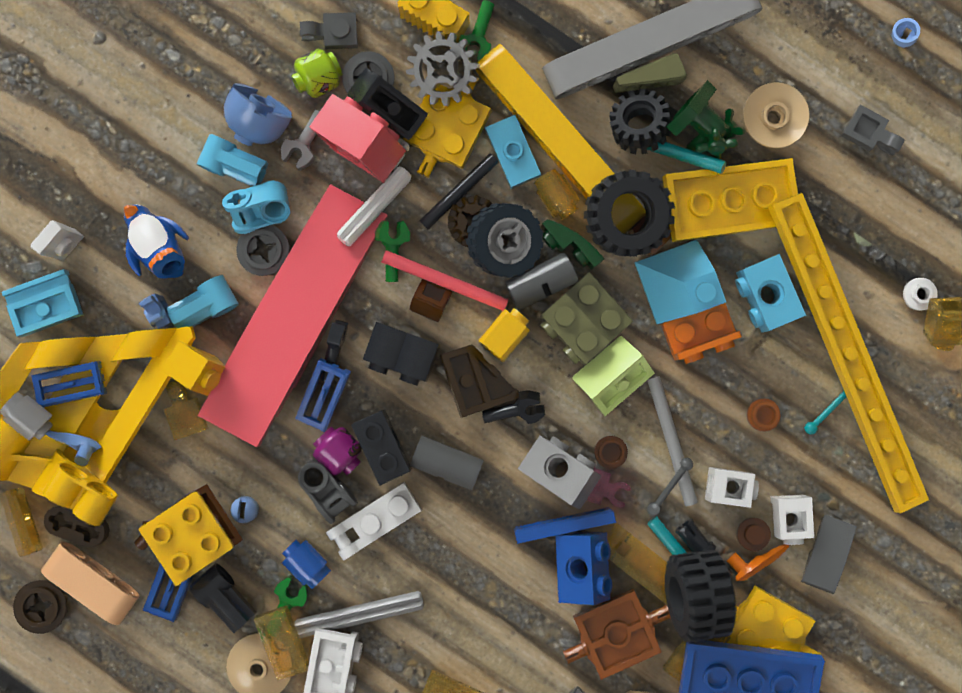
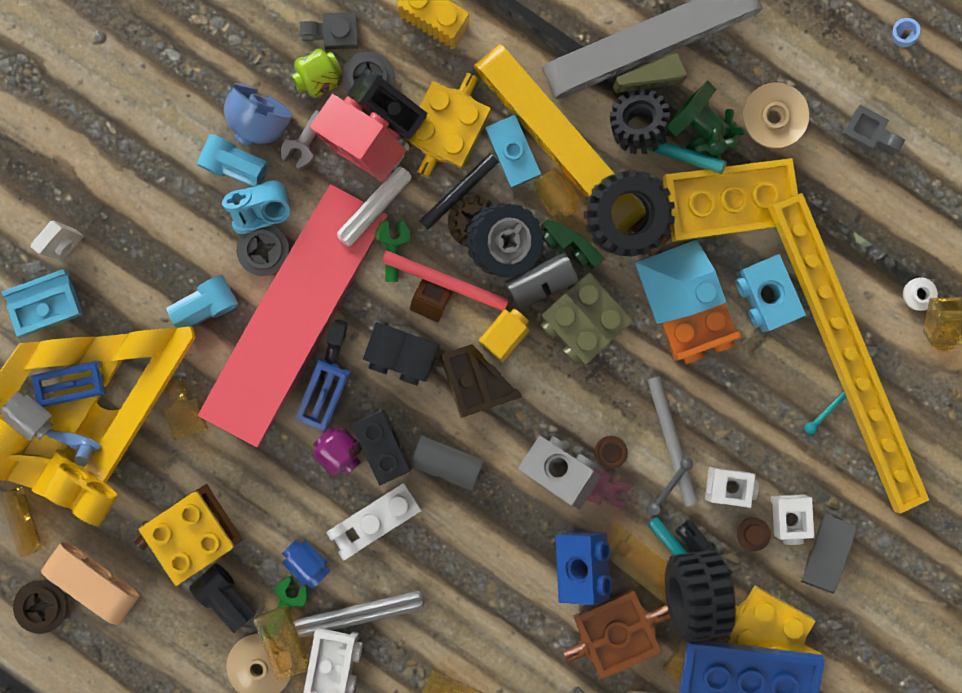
dark brown beam [44,506,110,547] -> none
animal [124,204,189,278] -> none
medium blue plate [139,293,175,329] -> none
blue tile [143,563,193,622] -> none
yellow slope [161,341,225,396] -> none
light blue hinge [230,496,259,523] -> none
dark grey piece [298,460,358,524] -> none
light grey gear [406,31,480,106] -> none
green bar [458,0,495,62] -> none
black bar [482,390,545,424] -> none
blue tile [514,507,616,544] -> none
yellowish green panel [572,336,655,416] -> none
orange bar [726,544,789,581] -> none
dark orange plate [747,399,781,432] -> none

